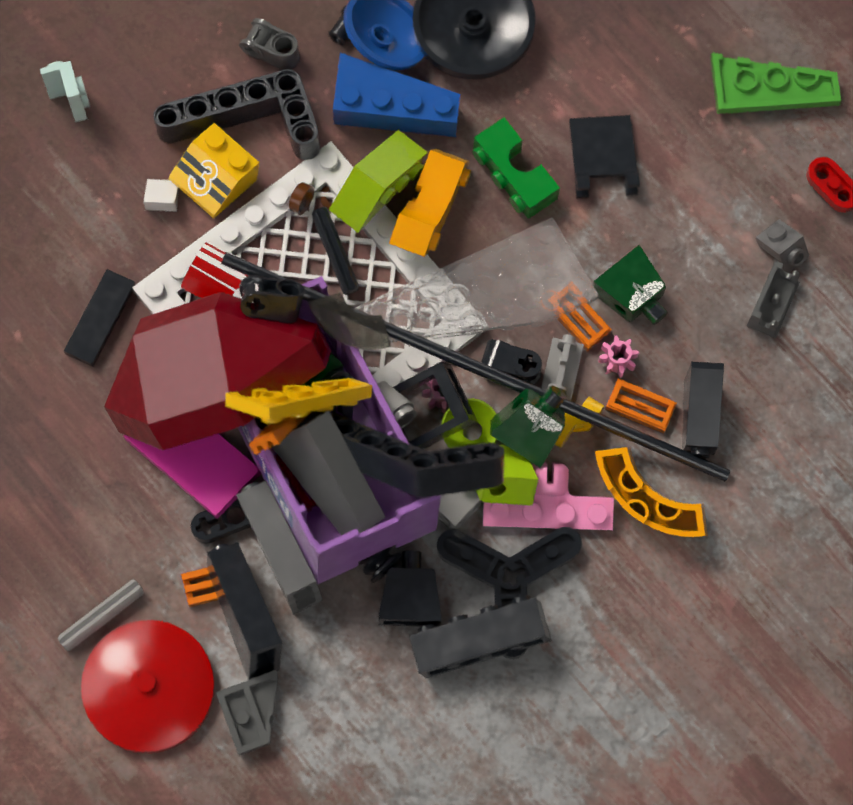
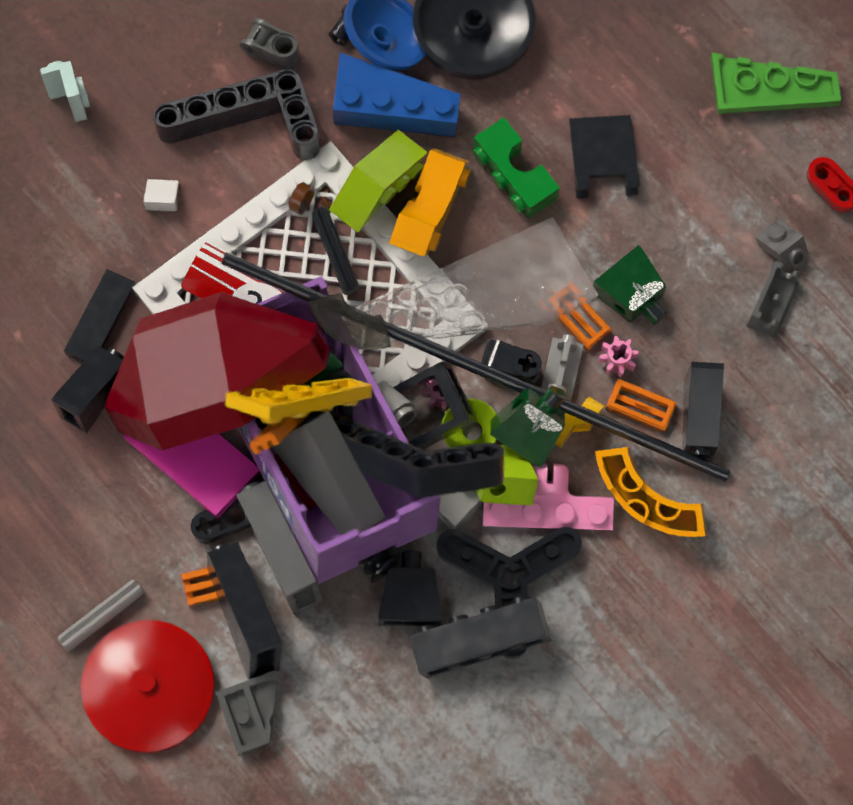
yellow slope [169,123,260,218] -> none
black piece [239,275,305,324] -> none
none -> black slope [51,346,124,434]

